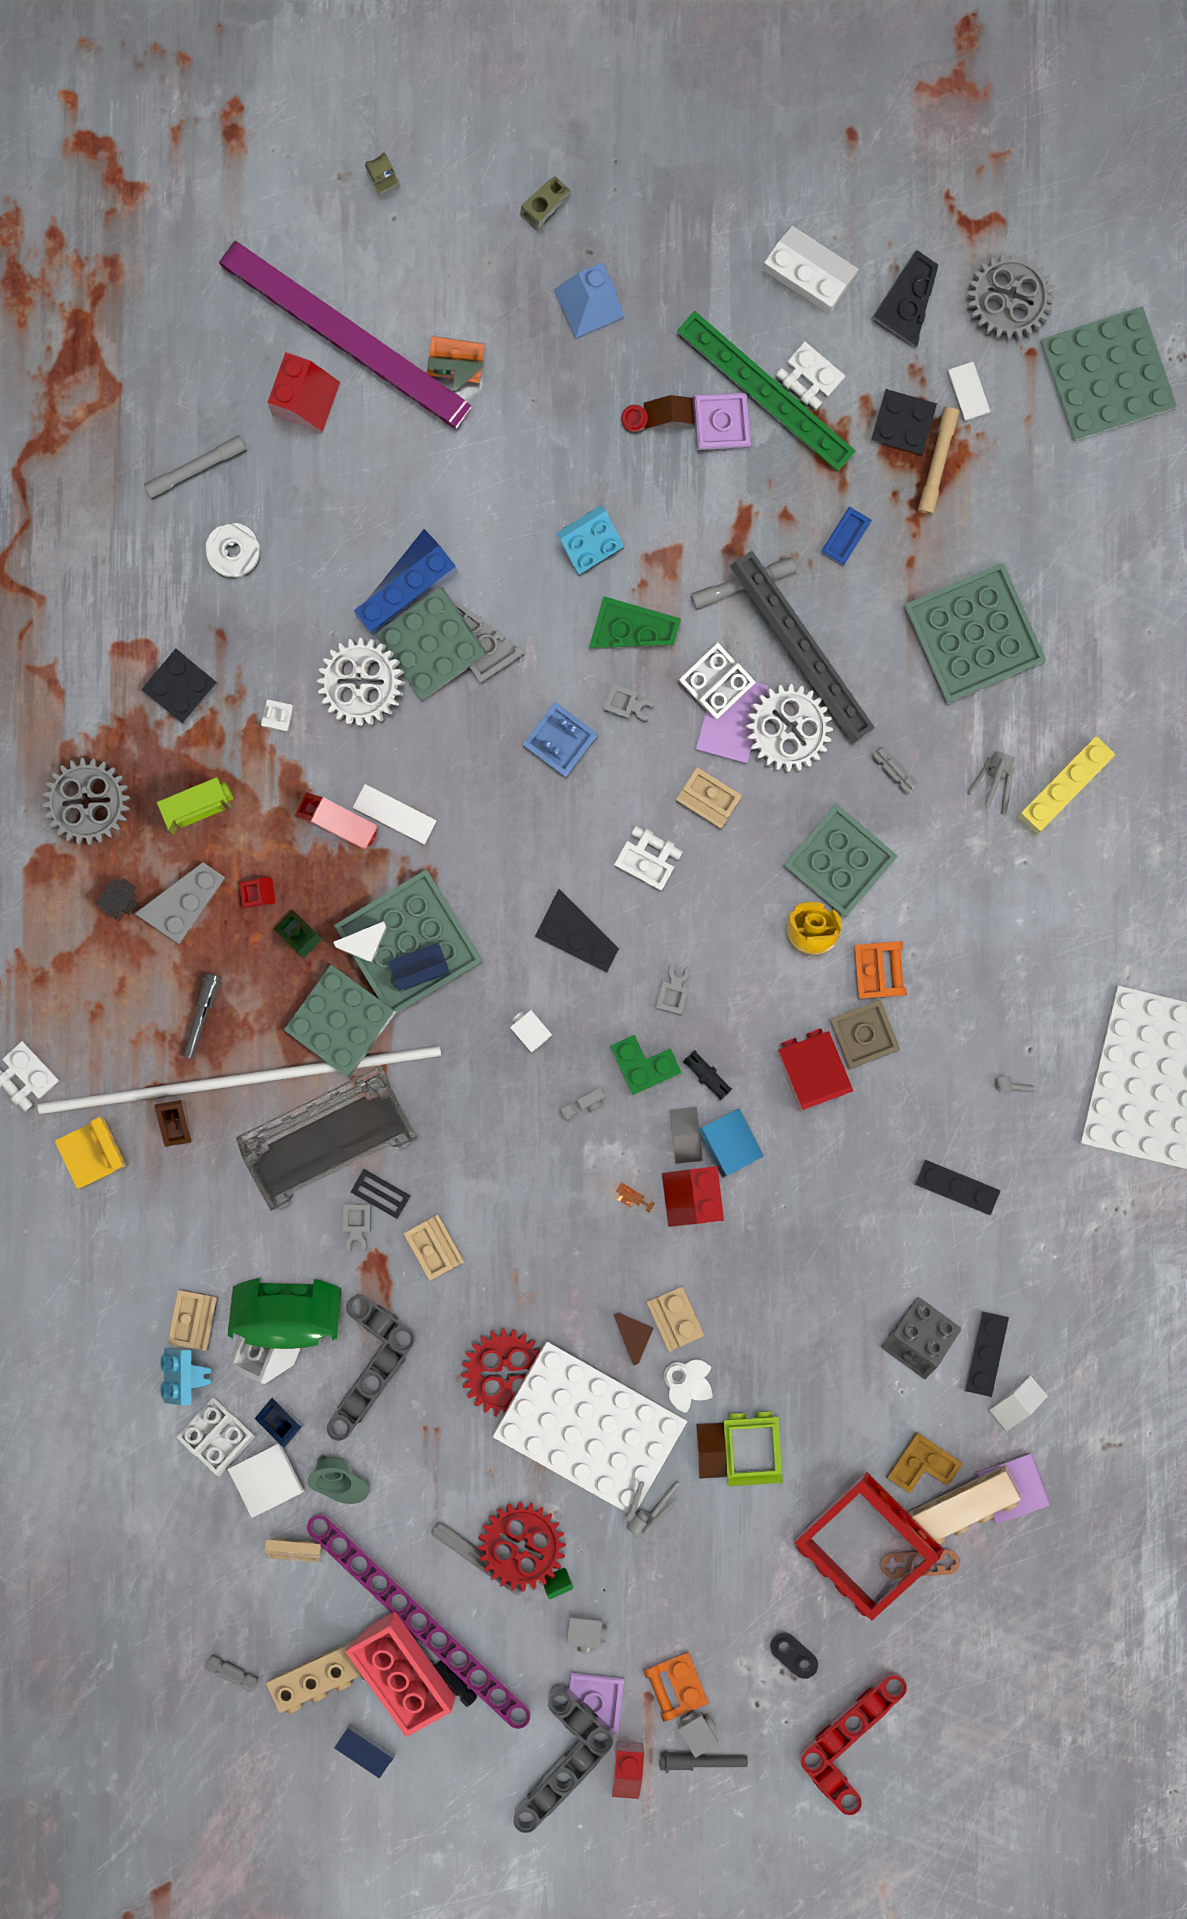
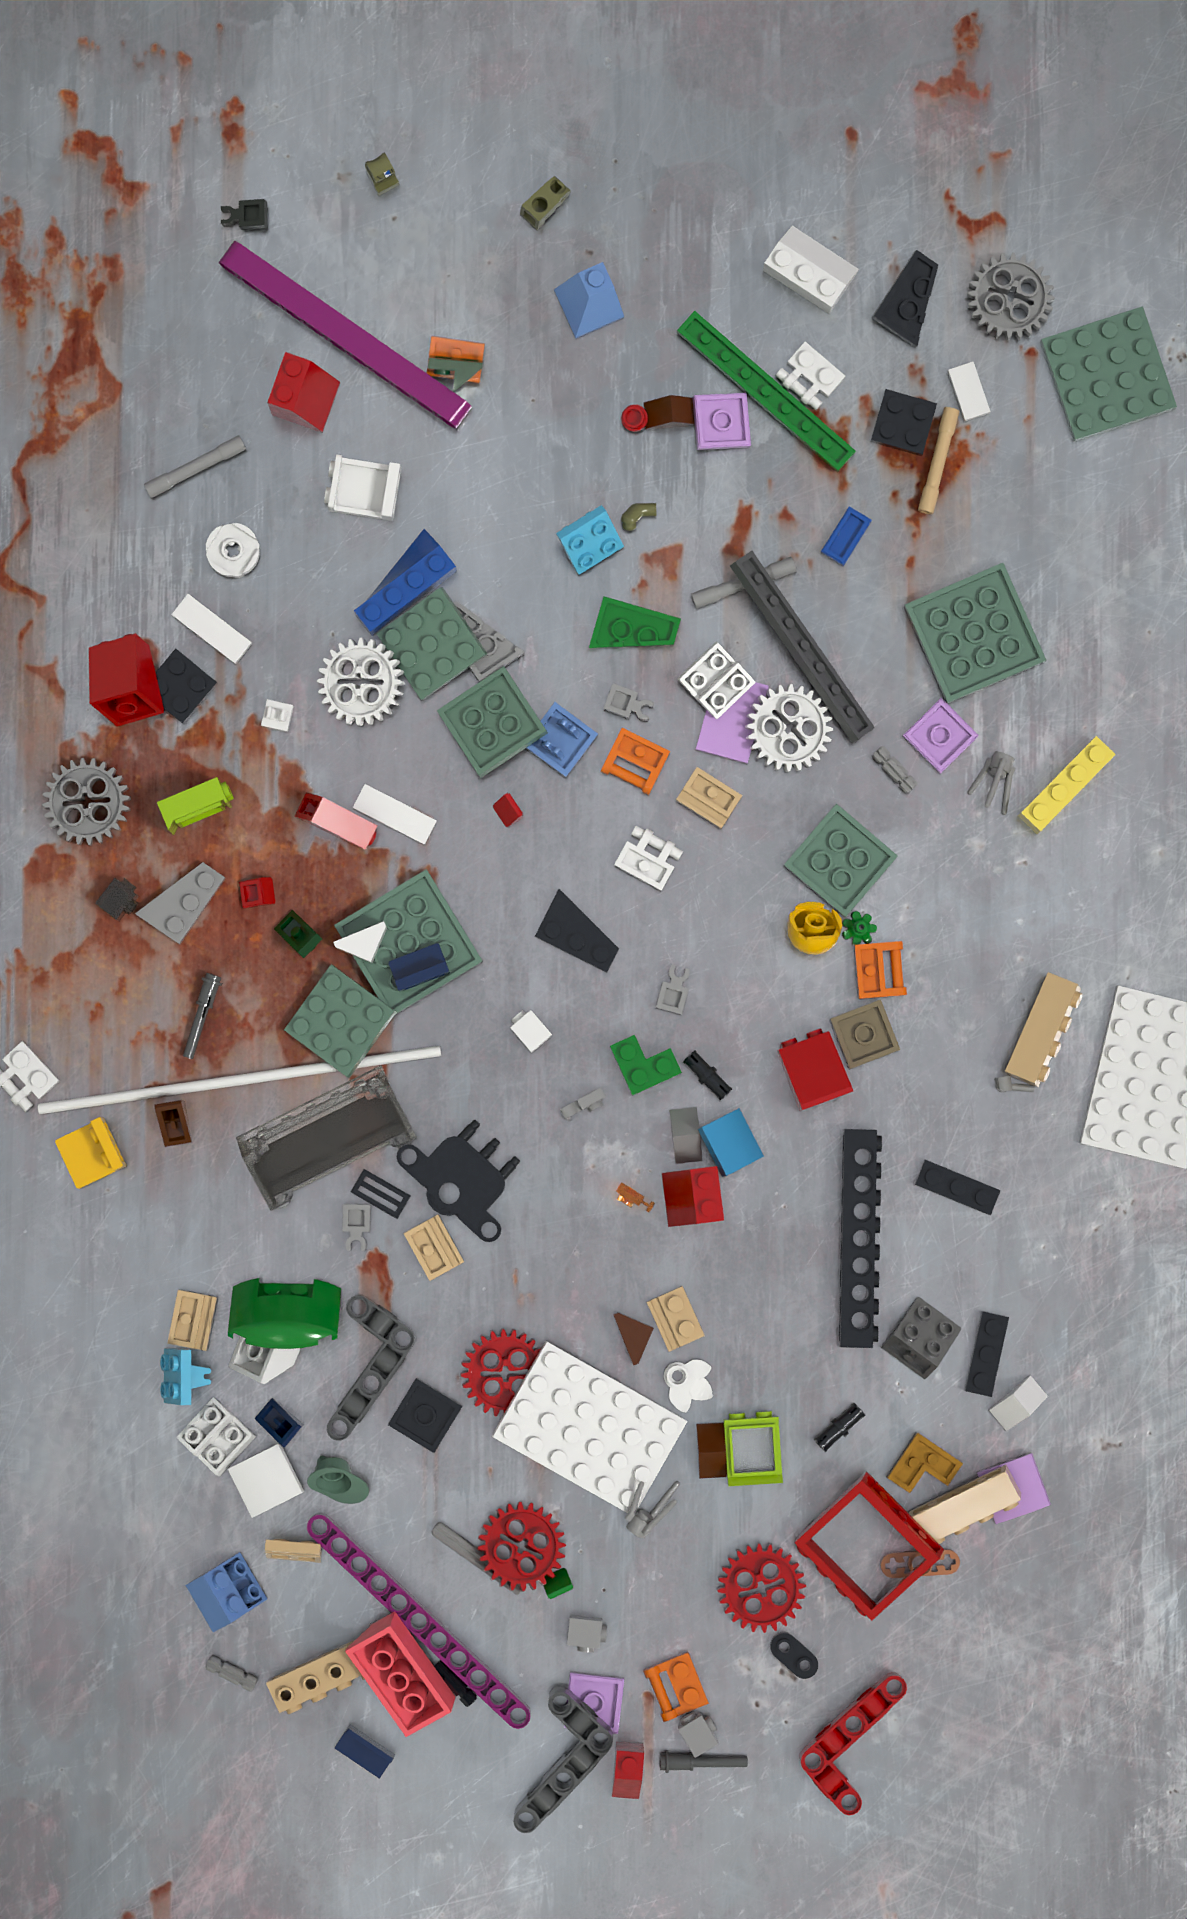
none -> red slope [89,633,164,727]
none -> white tile [171,594,252,664]
none -> medium blue slope [185,1552,267,1632]
none -> pearl dark grey plate [221,199,267,230]
none -> white panel [324,454,401,521]
none -> black plate [388,1378,462,1453]
none -> black piece [396,1120,520,1242]
none -> sand green plate [437,666,548,778]
none -> red slope [493,793,523,827]
none -> orange plate [601,728,670,795]
none -> olive arm [621,503,656,531]
none -> red gear [717,1543,806,1633]
none -> black pin [814,1403,866,1452]
none -> black brick [839,1129,882,1348]
none -> green plant [842,911,877,946]
none -> lavender tile [903,698,979,774]
none -> tan brick [1005,972,1082,1087]

